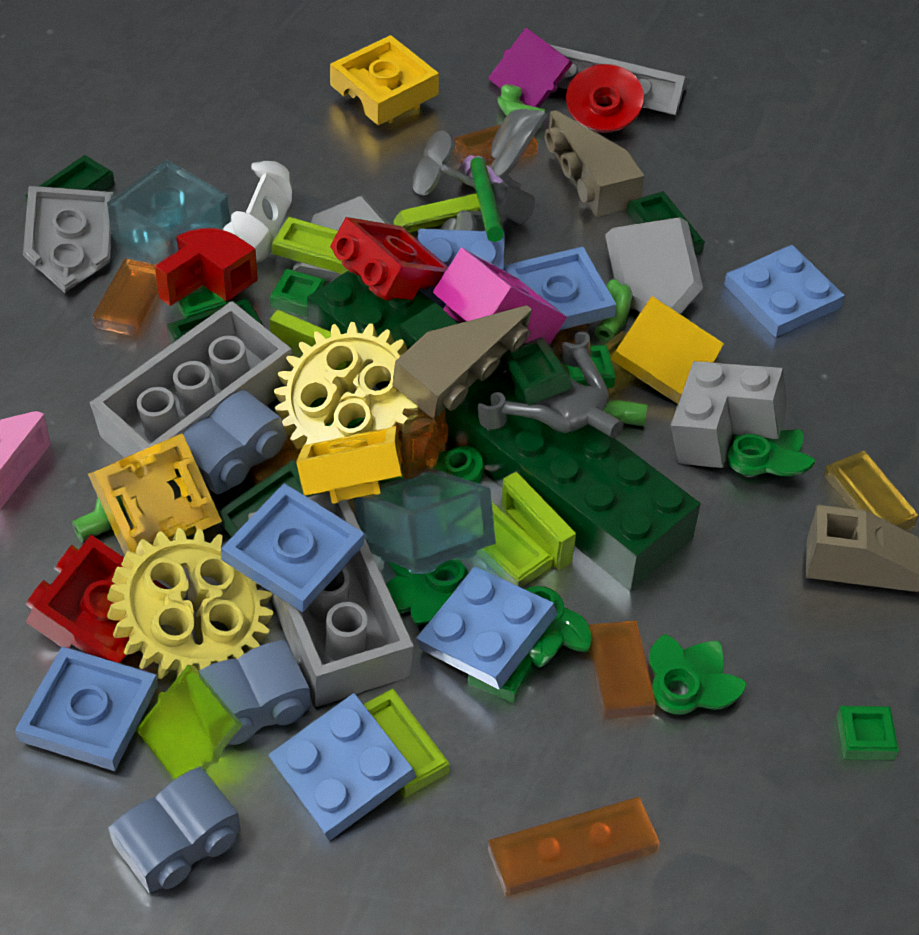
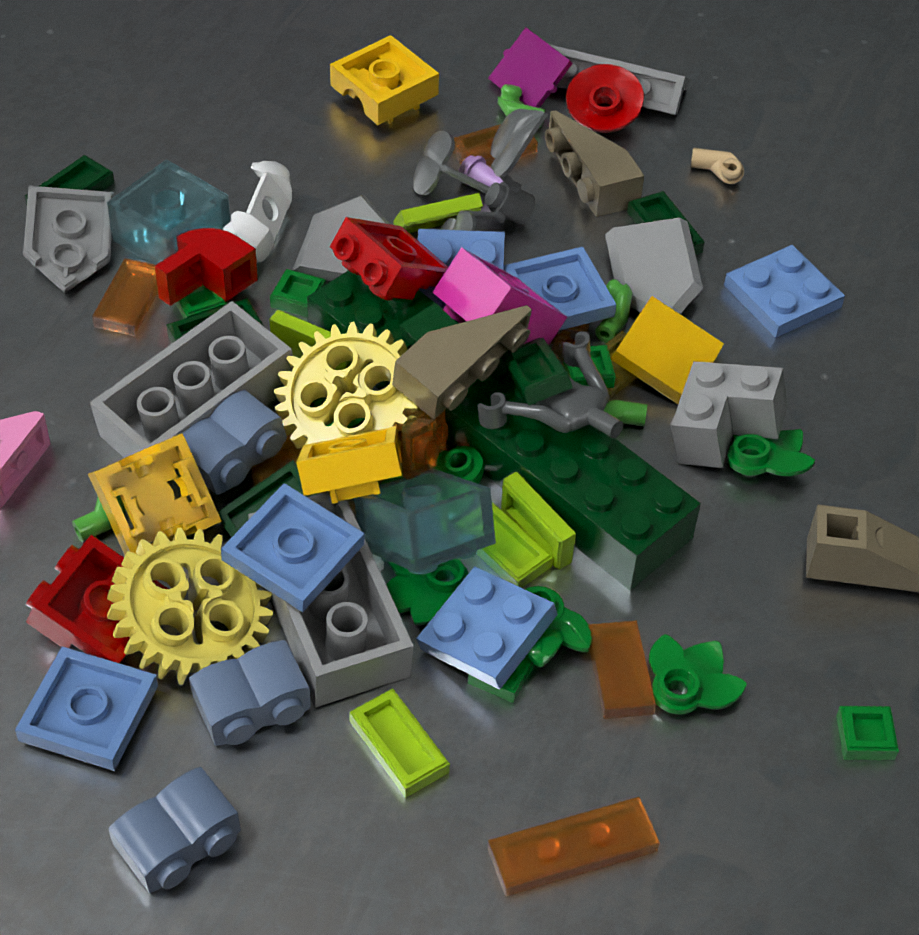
clear neon green piece [136,664,242,780] -> none
medium blue plate [268,693,417,841] -> none
lime tile [272,217,348,274] -> none
green bar [470,157,504,242] -> none
clear yellow tile [824,451,919,530] -> none
none -> tan arm [691,148,744,184]

